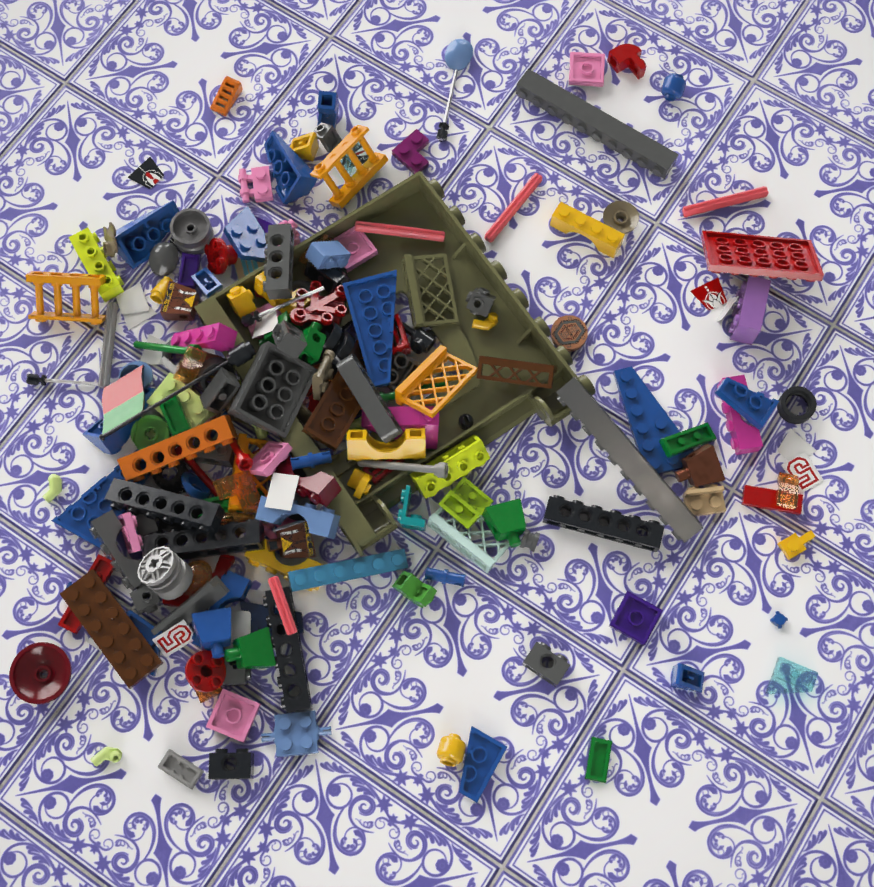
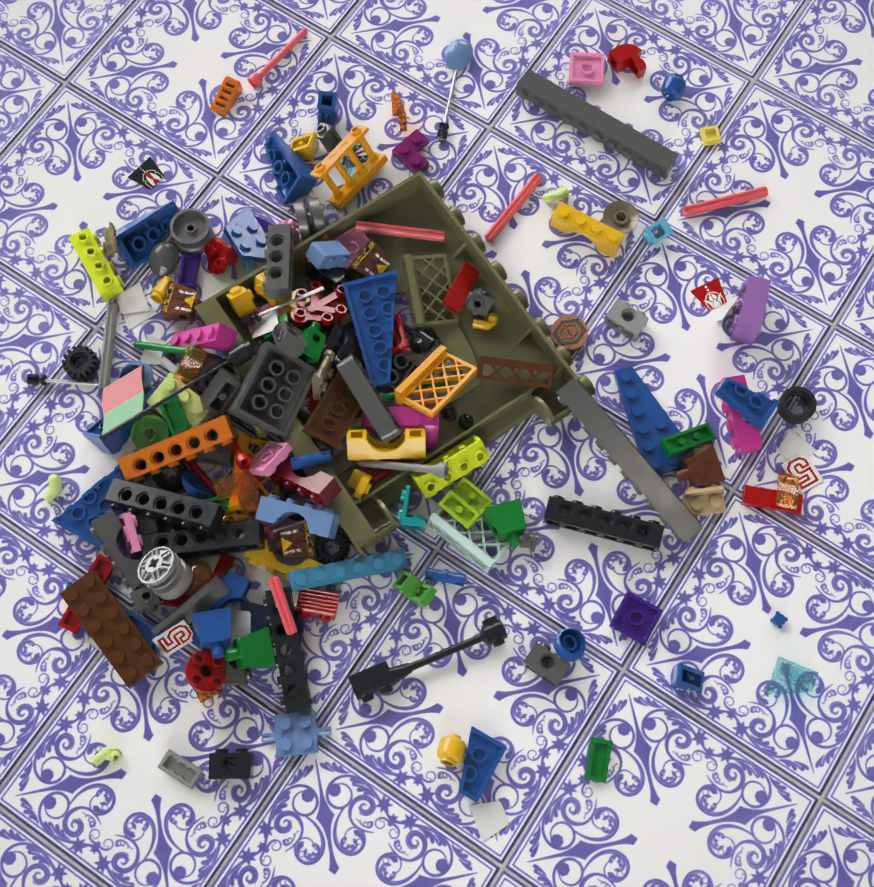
dark red dish [9,642,72,704] -> none
light orange fence [25,271,106,325] -> none
blue slope [191,267,223,299] -> none
bright pink plate [206,688,261,743] -> none
bright pink plate [238,166,273,203] -> none
white sticker [265,473,299,511] -> none
red plate [701,230,824,282] -> none
yellow plate [777,530,816,561] -> none
none -> black tyre [62,345,100,381]
none -> coral piece [247,28,308,89]
none -> flat silver wheel [293,197,326,242]
none -> red brick [295,588,340,622]
none -> black tyre [314,529,350,564]
none -> copper torso [347,238,391,278]
none -> black bar [348,616,508,703]
none -> clear orange slope [391,91,407,131]
none -> red tile [441,262,480,314]
none -> black hinge [441,406,457,422]
none -> white sticker [469,801,509,842]
none -> yellowish green arm [543,187,569,203]
none -> blue hat [553,628,586,662]
none -> light grey brick [603,299,649,342]
none -> medium azure brick [643,217,674,245]
none -> light yellow tile [699,125,722,146]

